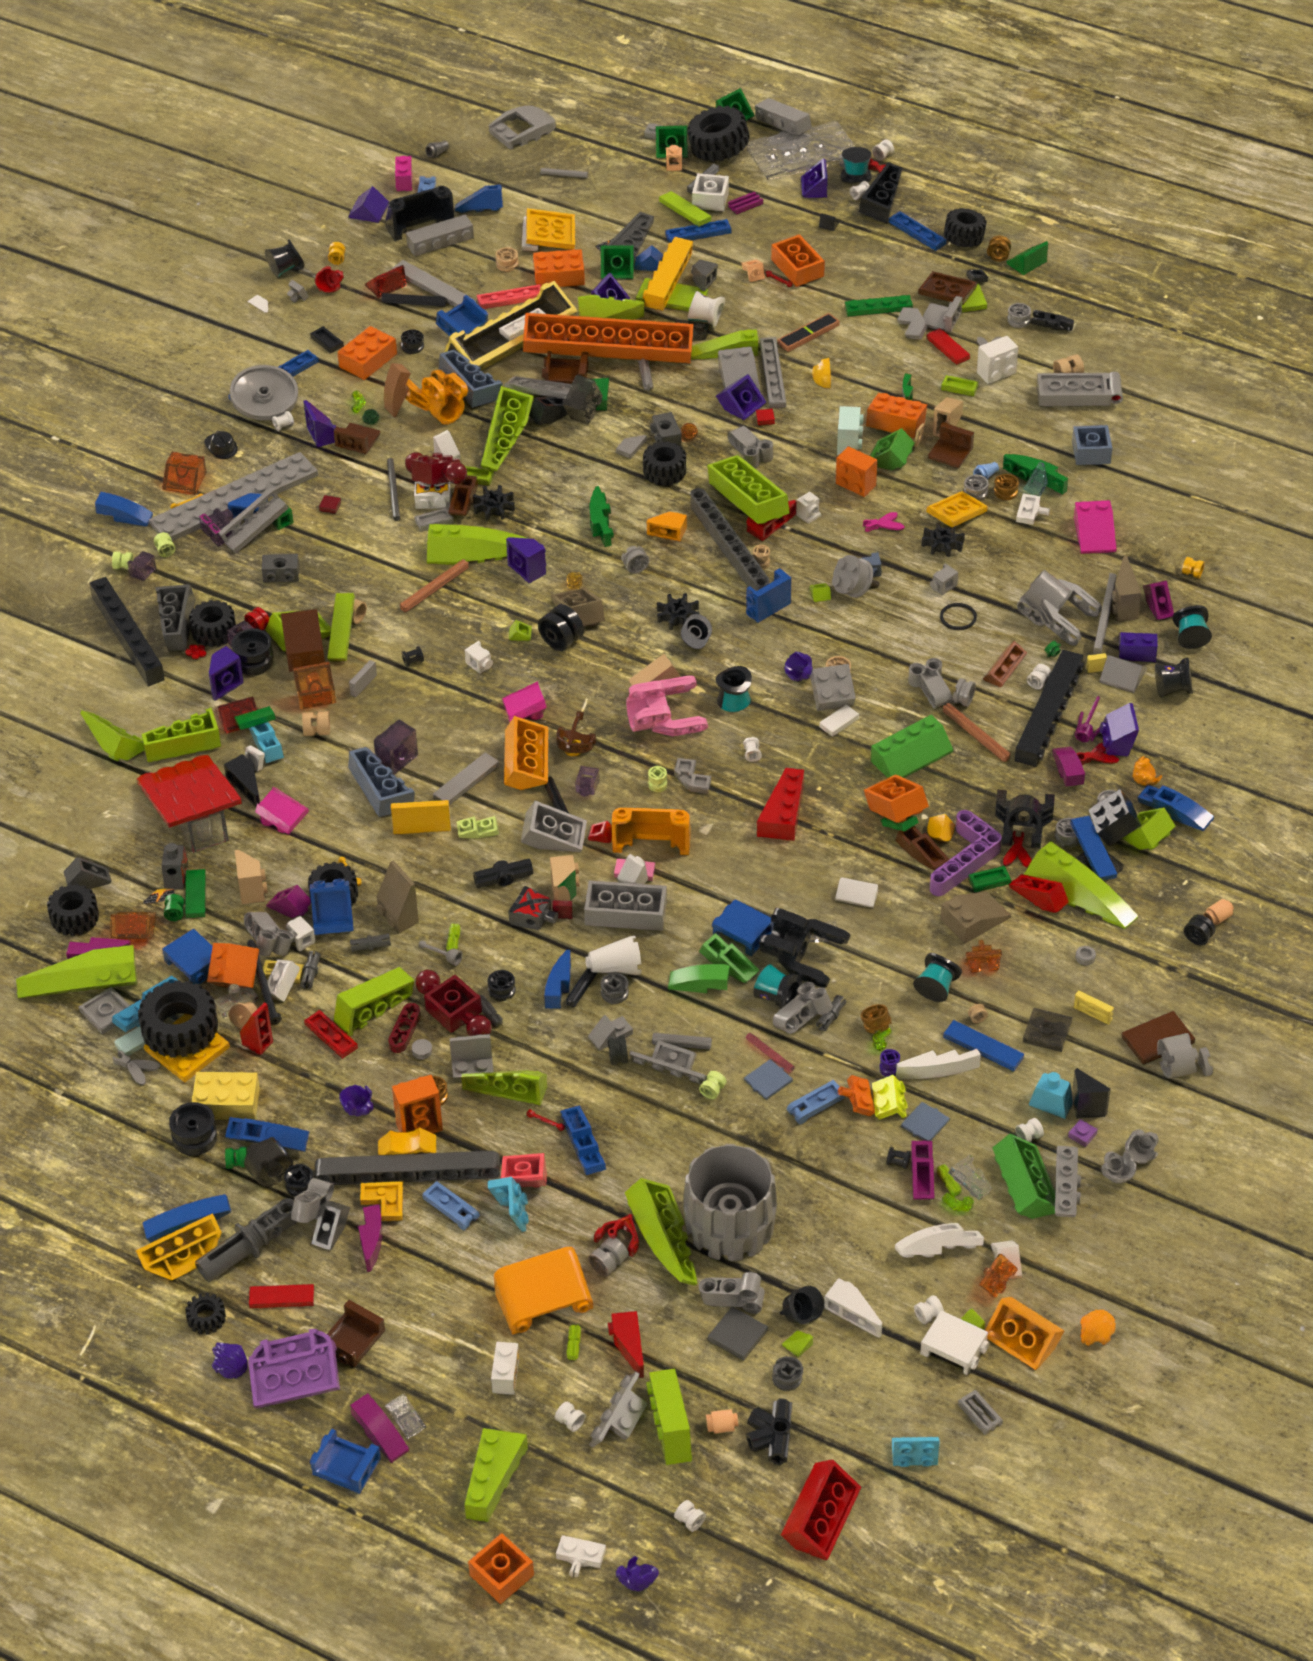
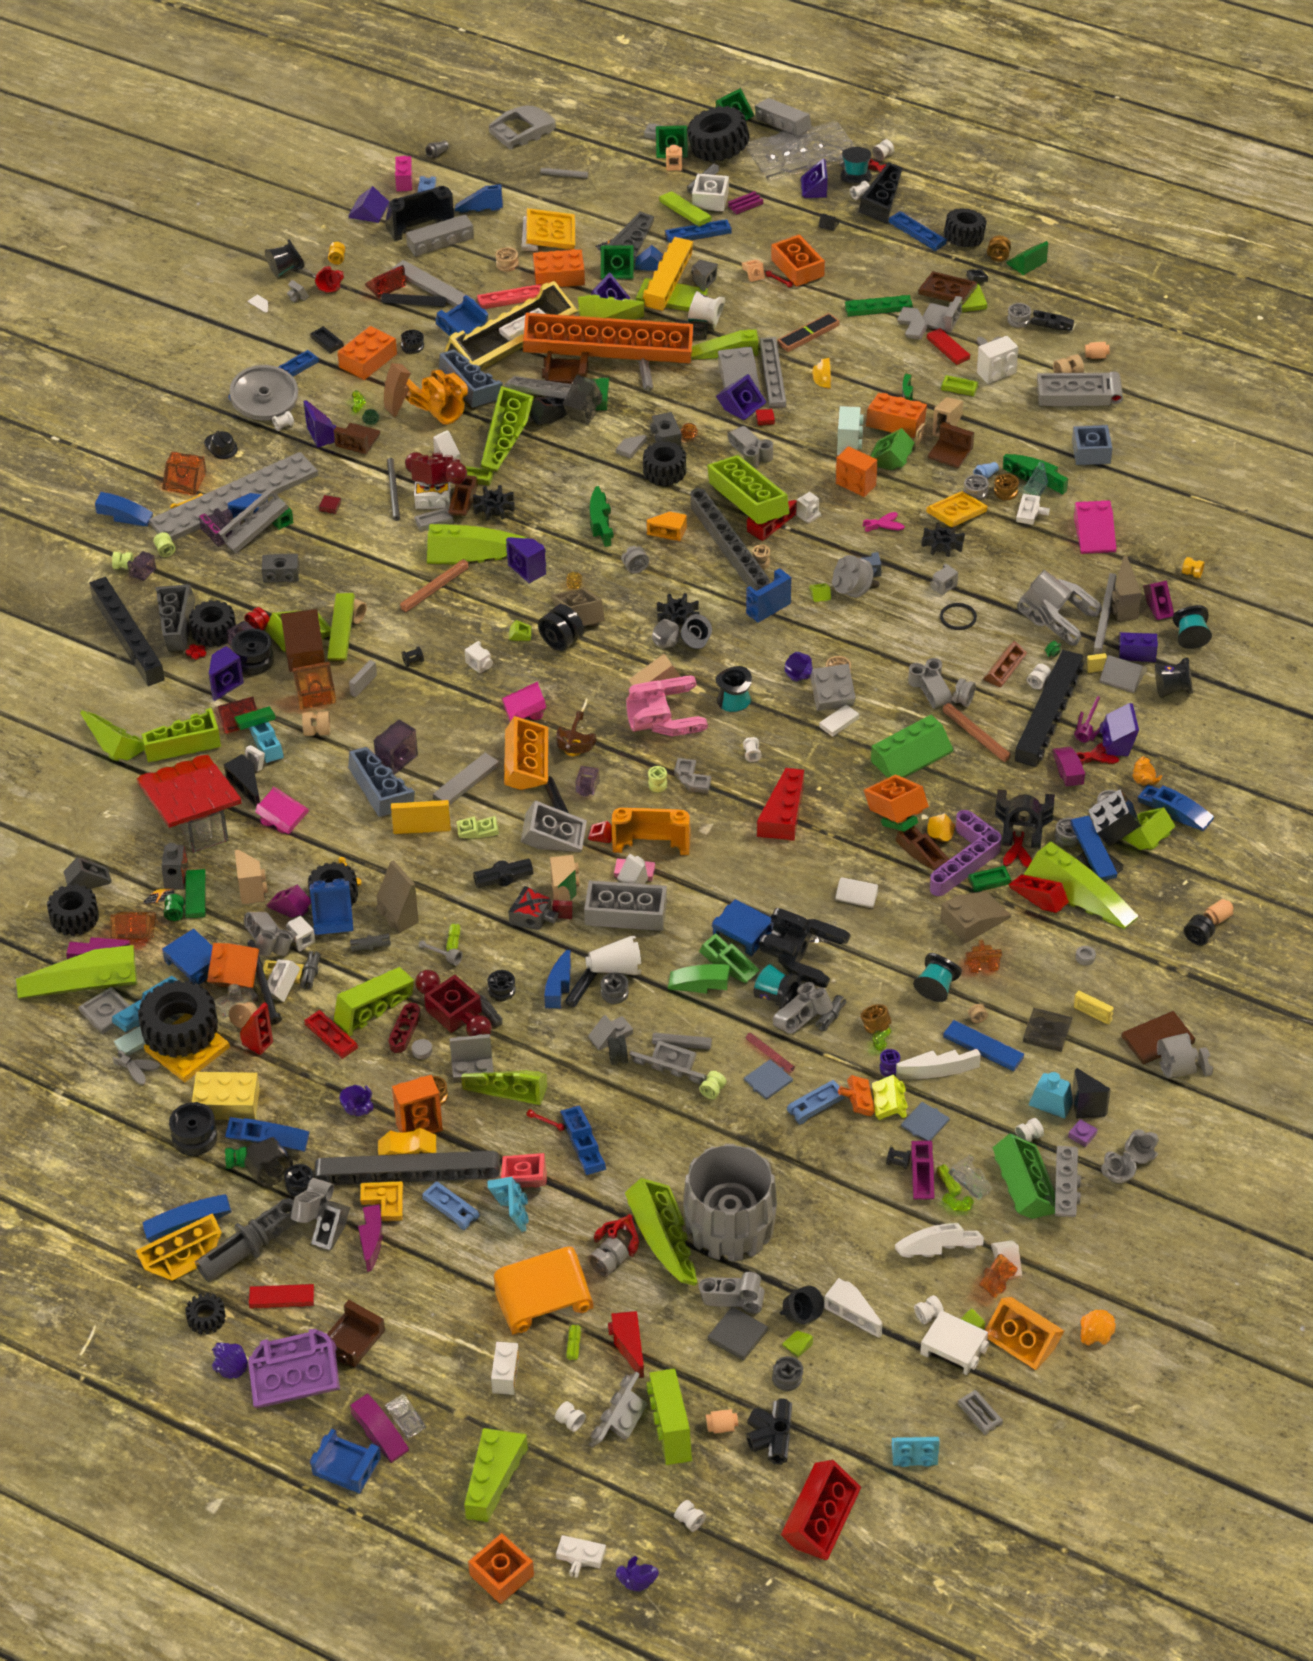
none -> light grey hair [652,619,680,649]
none -> light nougat brick [1085,341,1110,360]

